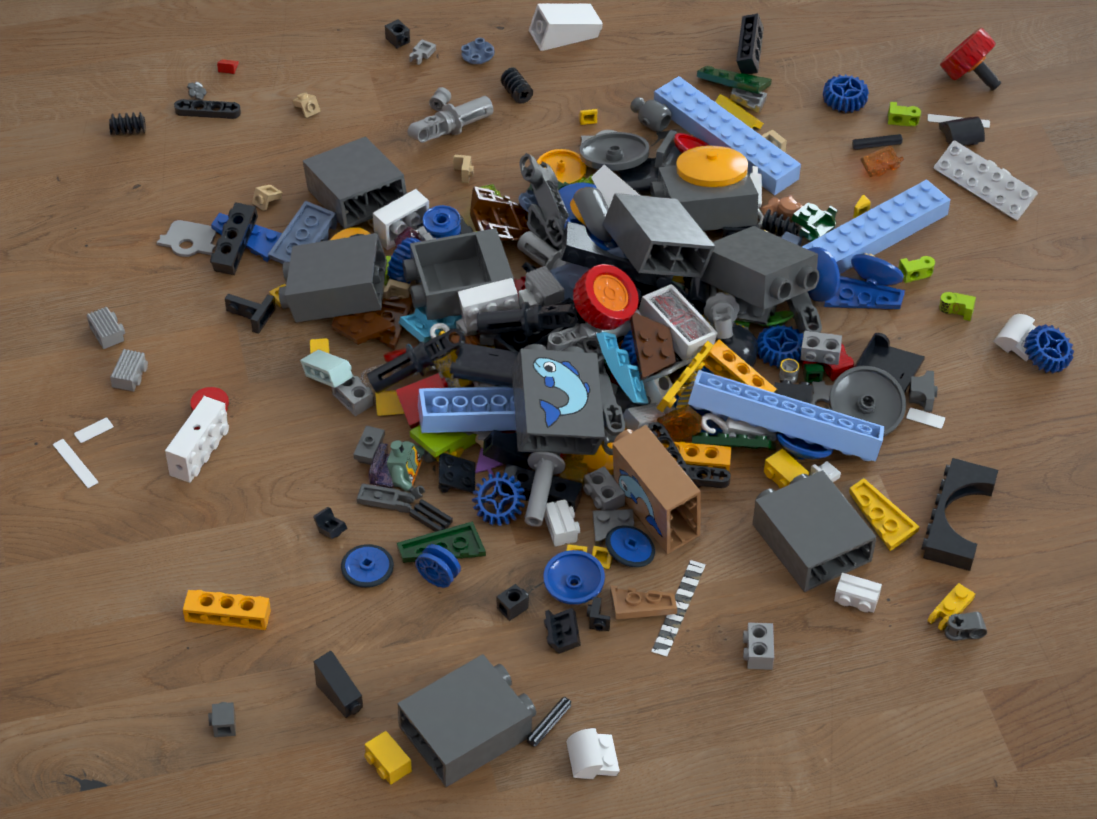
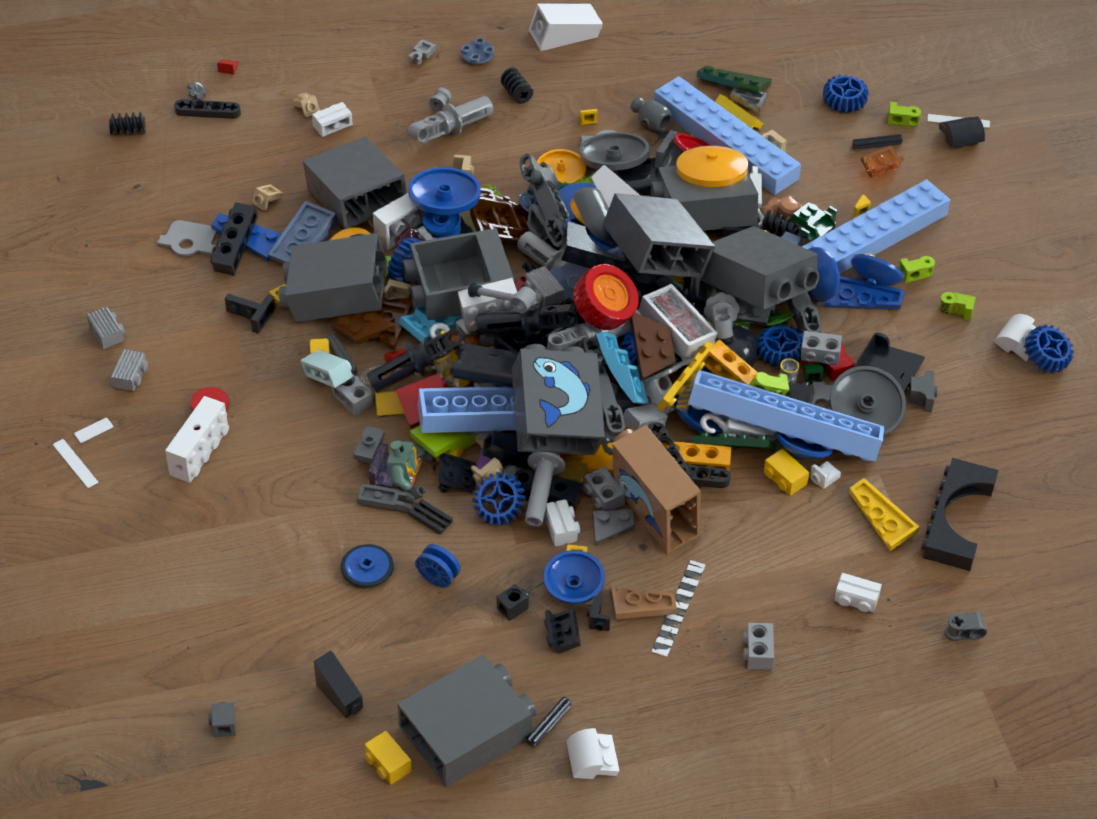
light orange brick [183,590,271,630] -> none
black bracket [313,507,348,539] -> none
black brick [385,19,410,49] -> none
dark green wing [397,521,486,563] -> none
yellow slope [592,546,613,569] -> none
blue wheel [605,525,655,568] -> none
clear orange bracket [657,405,702,442] -> none
black brick [736,13,764,75] -> none
dark grey brick [752,470,876,592] -> none
white sticker [906,408,945,428] -> none
yellow hinge [928,583,975,630] -> none
white bracket [934,140,1038,221] -> none
red wheel [940,28,1001,91] -> none
none -> white brick [312,102,353,137]
none -> dark grey axle [326,333,358,375]
none -> blue dish [409,167,481,215]
none -> light grey piece [468,282,537,313]
none -> tan bracket [471,457,504,484]
none -> lime leg [749,372,789,396]

